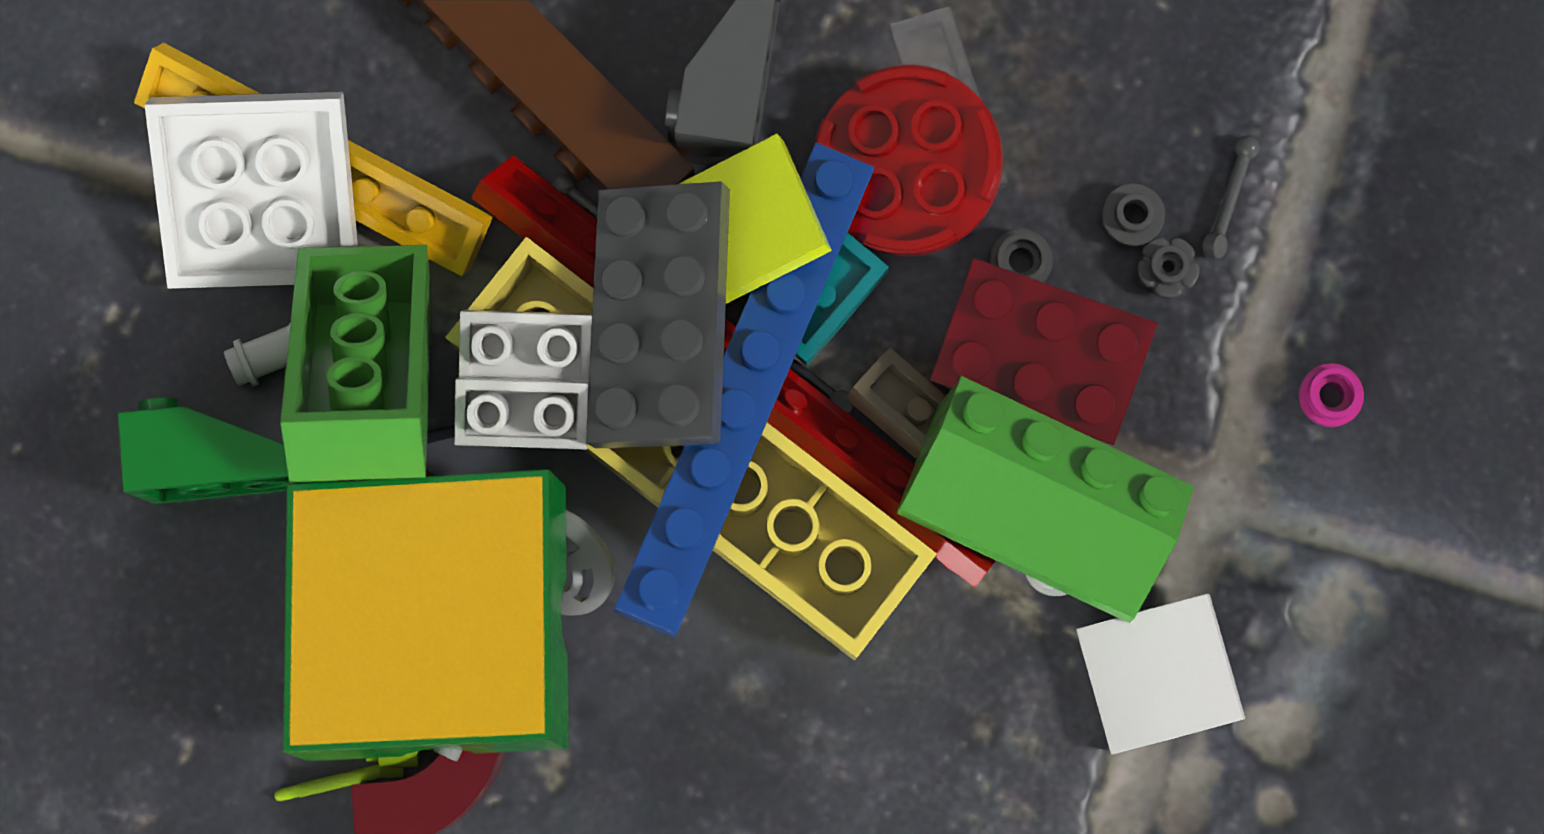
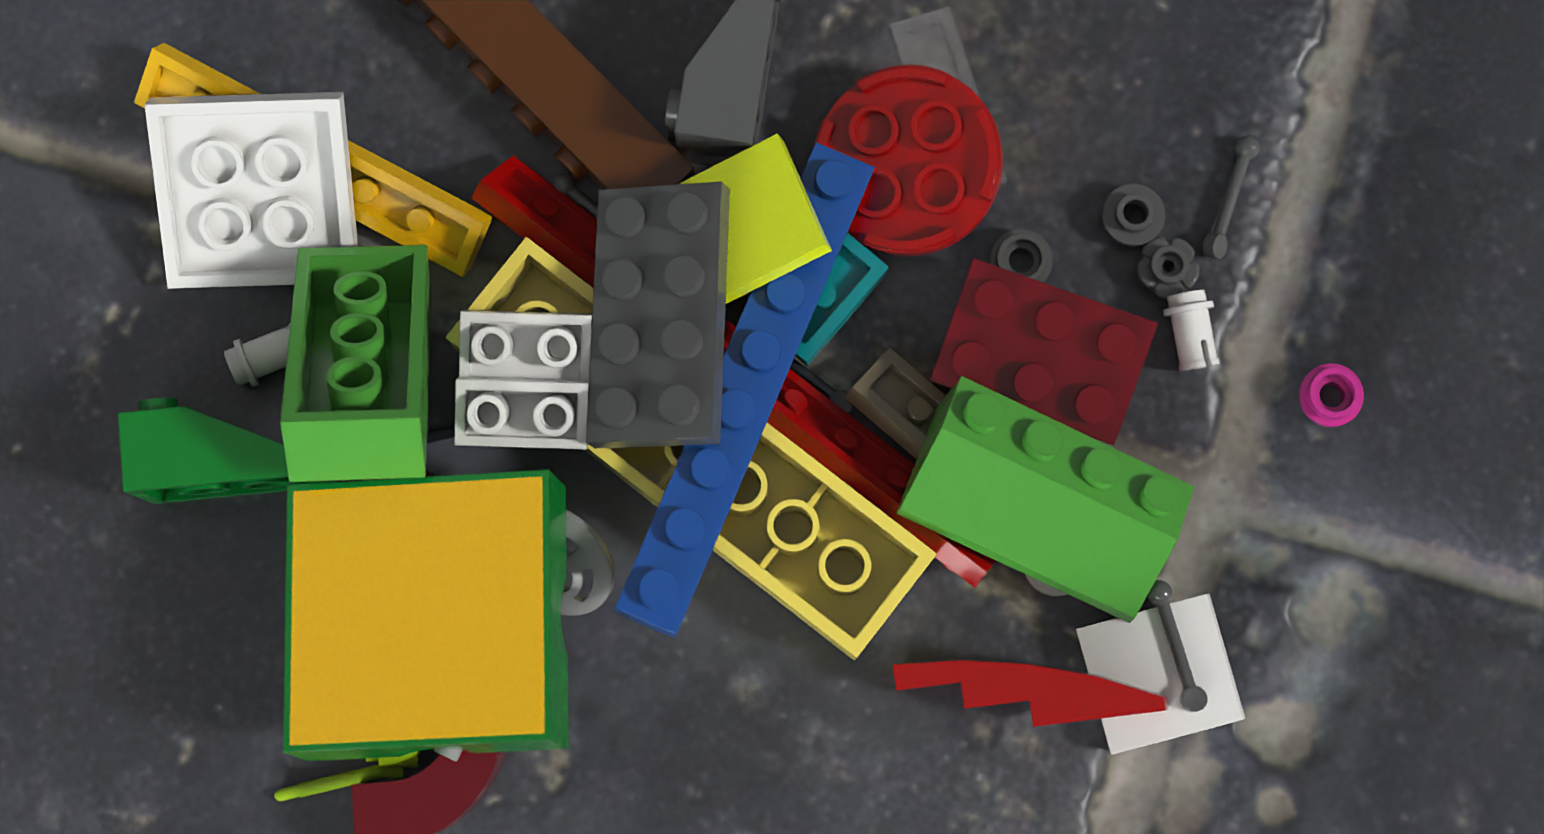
none -> red slope [893,660,1168,727]
none -> dark grey hinge [1147,580,1208,712]
none -> white pin [1163,290,1220,372]

